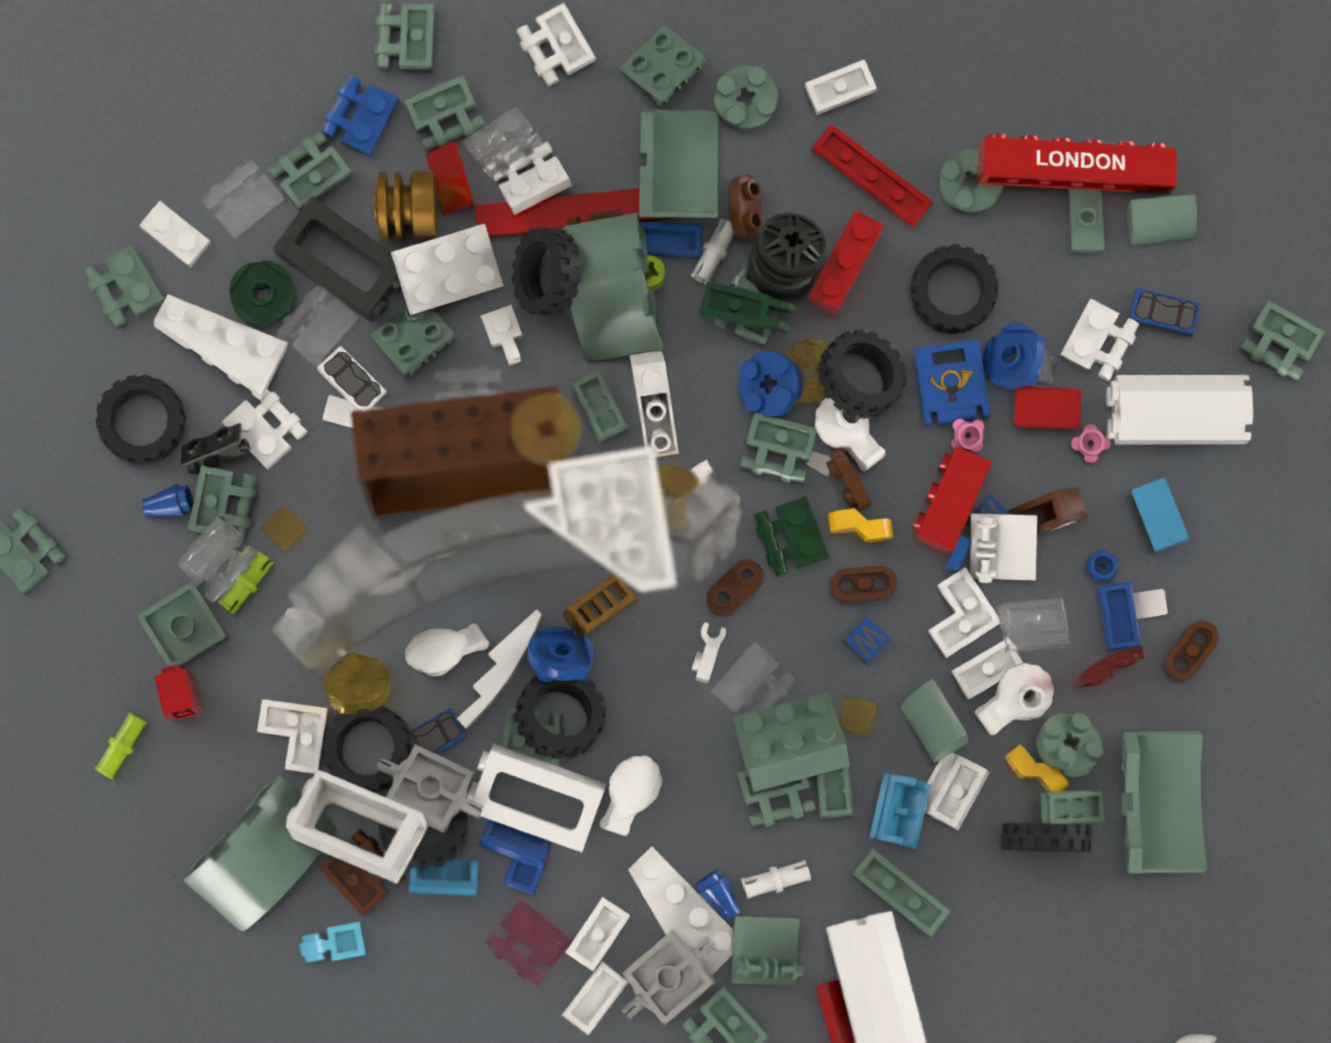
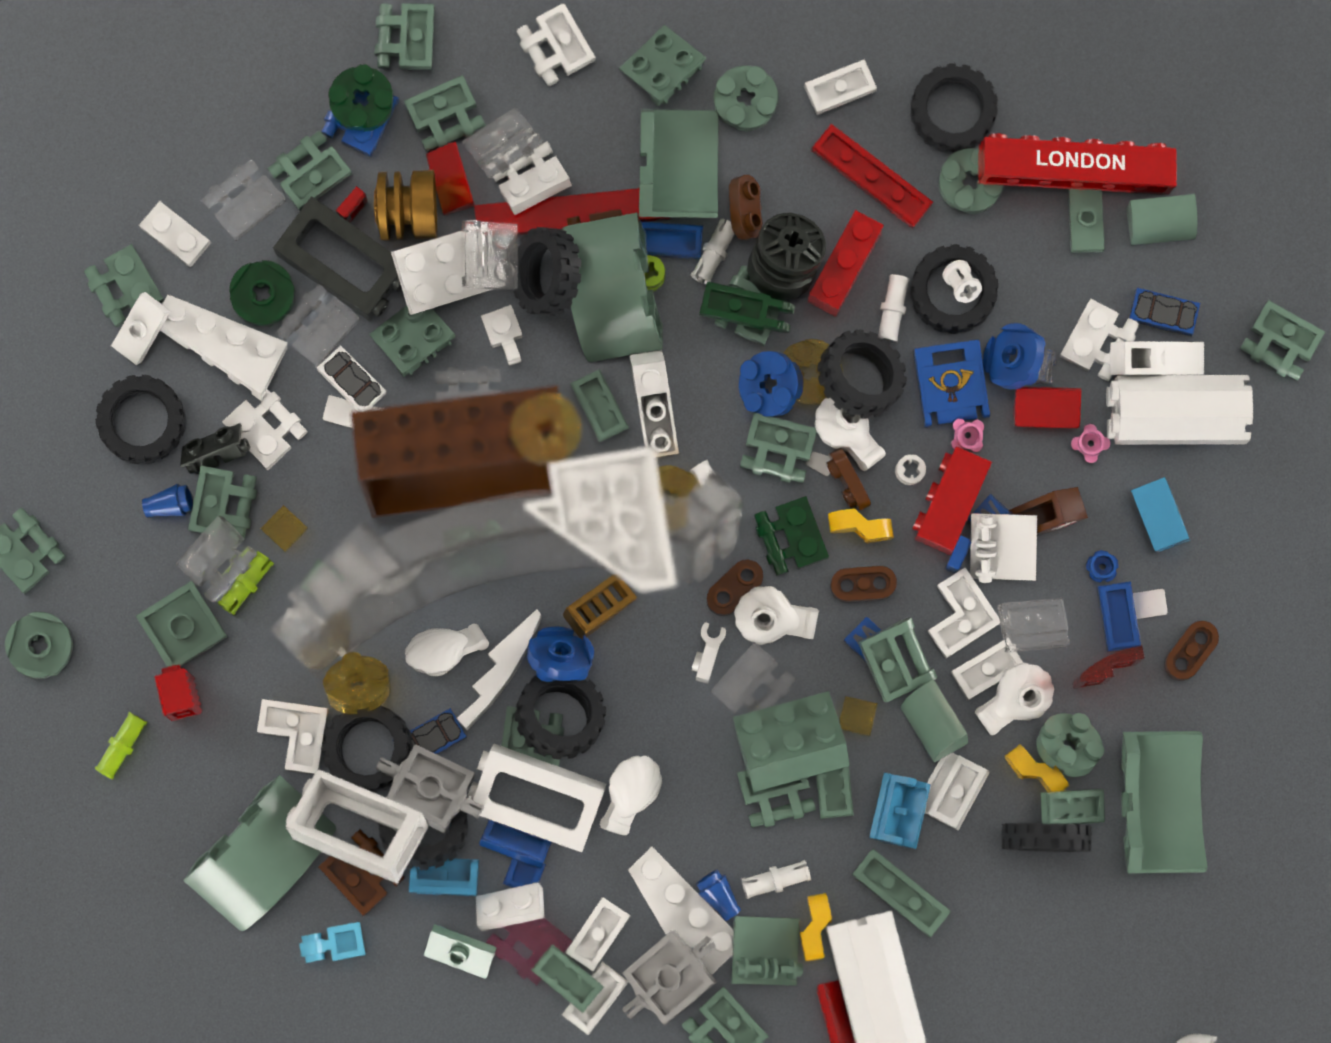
none -> sand green plate [5,612,73,679]
none -> white plate [111,292,171,365]
none -> dark green plate [328,64,394,132]
none -> red tile [336,186,368,223]
none -> plate [423,924,497,979]
none -> clear plate [462,220,518,290]
none -> white plate [476,882,544,931]
none -> sand green plate [531,944,604,1013]
none -> white animal [734,586,819,645]
none -> yellow piece [800,893,832,962]
none -> sand green plate [858,617,938,702]
none -> white pin [878,274,910,343]
none -> white bush [895,454,926,485]
none -> black tyre [911,63,998,153]
none -> white bush [943,260,982,303]
none -> white slope [1110,342,1204,375]

